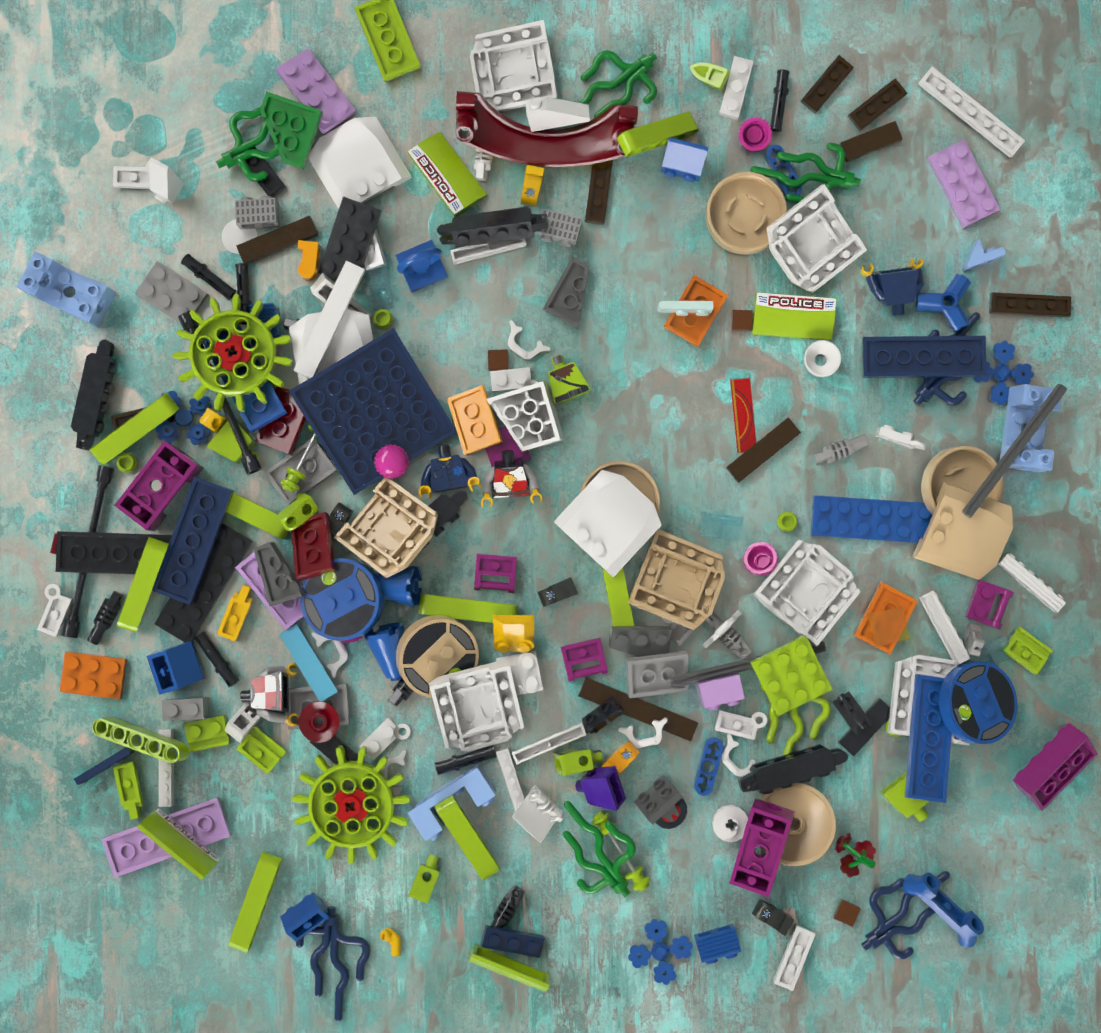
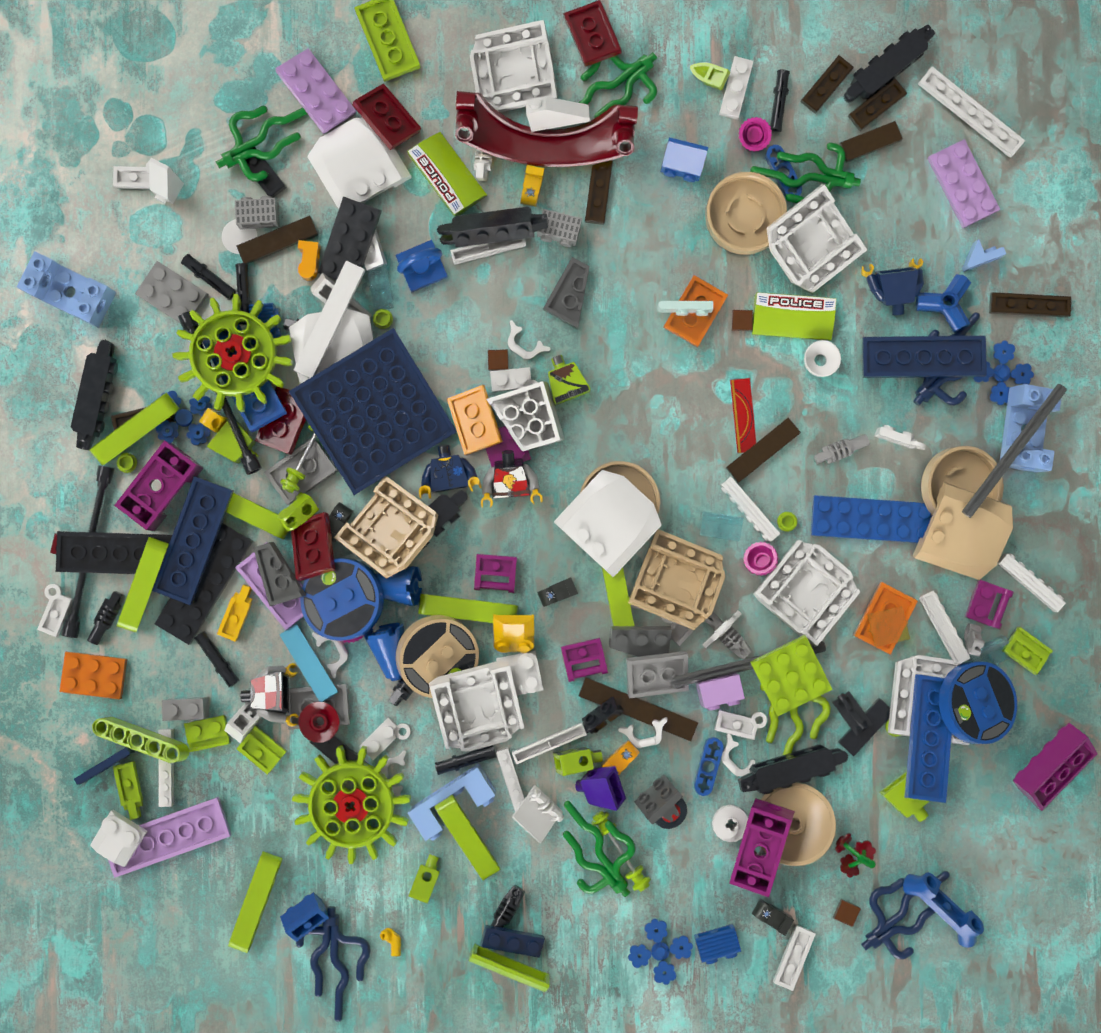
lime slope [137,808,221,880] -> none
blue slope [146,640,205,695] -> none
green plate [260,91,323,170] -> none
dark pink hat [374,444,409,479] -> none
lime beam [616,111,699,157] -> none
none -> white slope [90,810,147,867]
none -> dark red plate [352,83,421,150]
none -> dark red tile [563,0,622,67]
none -> white piece [720,477,780,542]
none -> black hinge [843,24,935,103]

